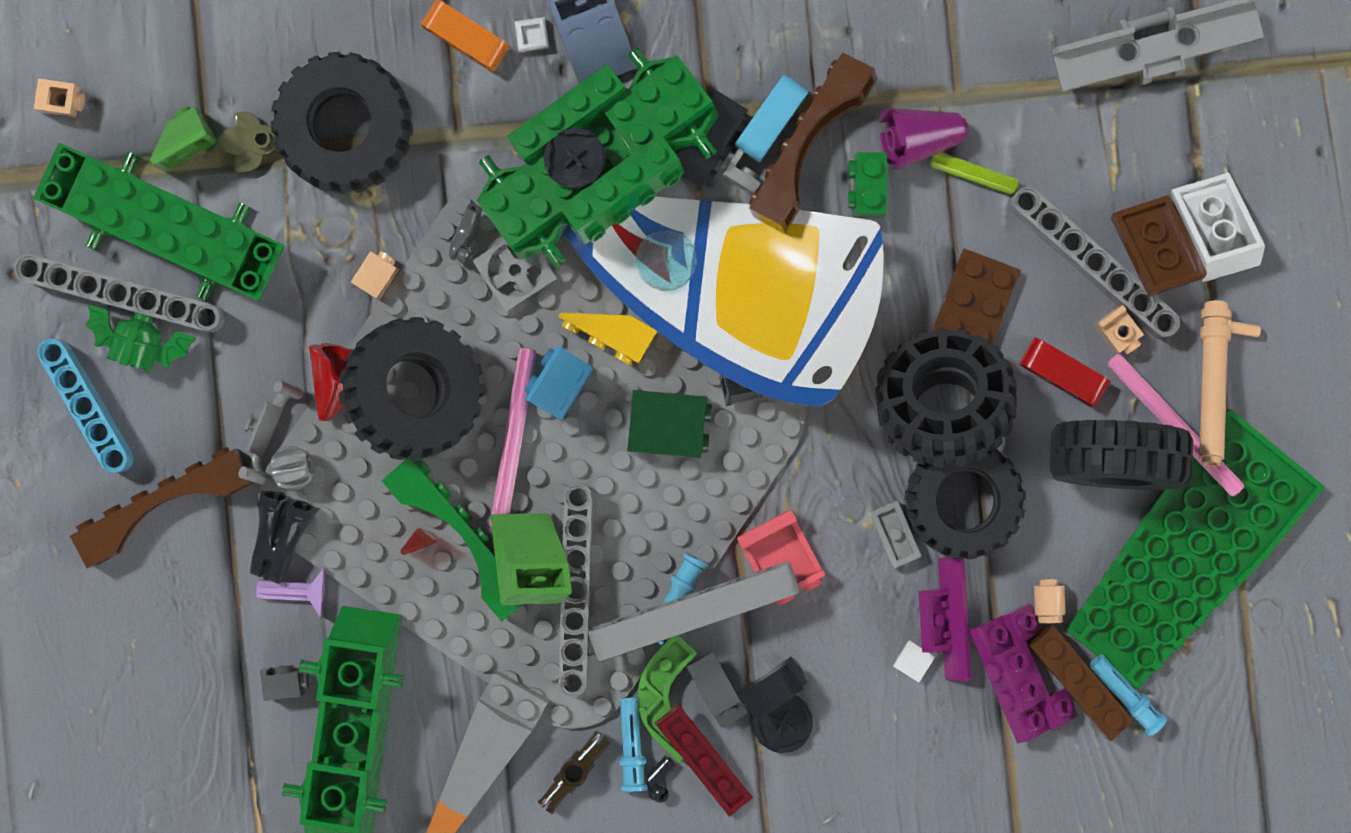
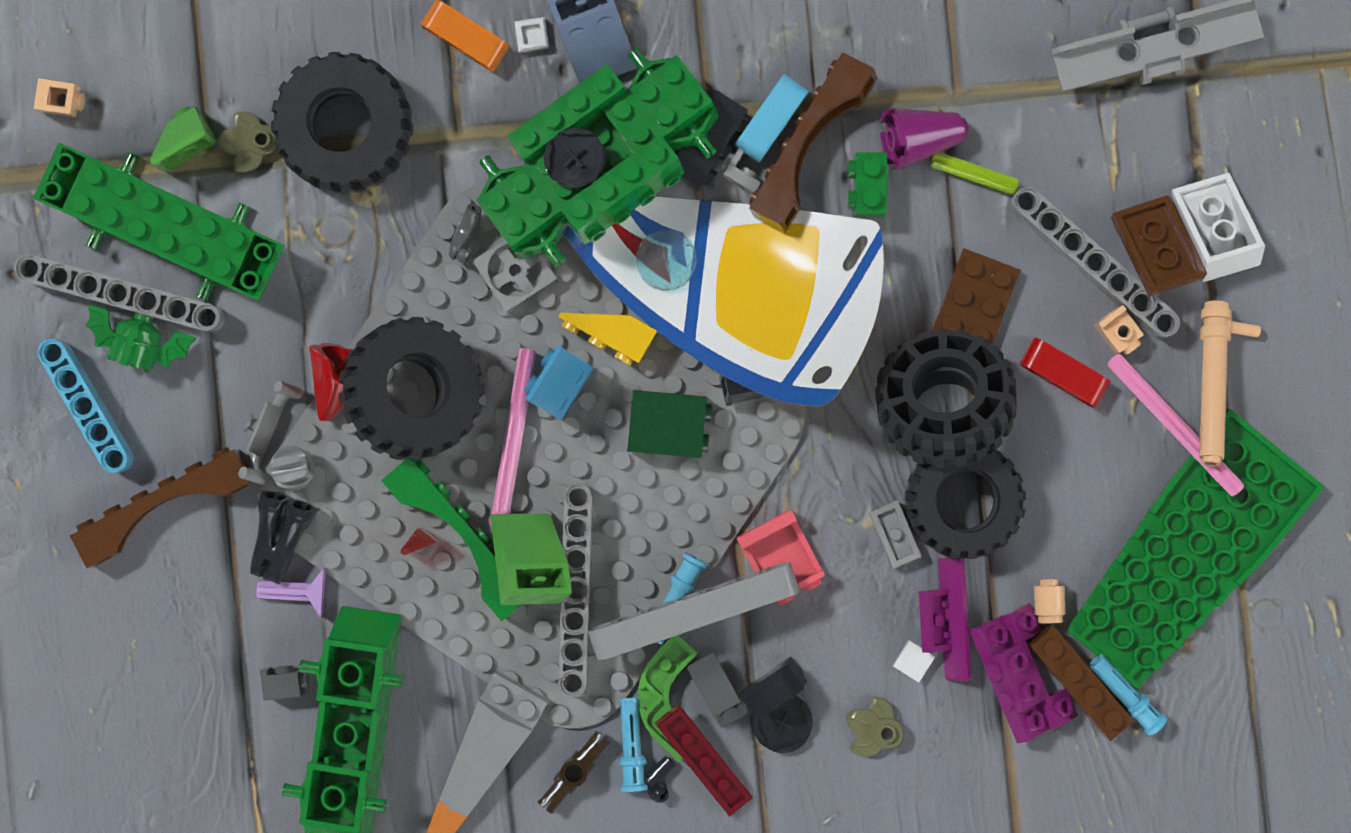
light nougat brick [351,251,400,300] -> none
black tyre [1049,420,1194,490] -> none
none -> olive plate [846,696,904,756]

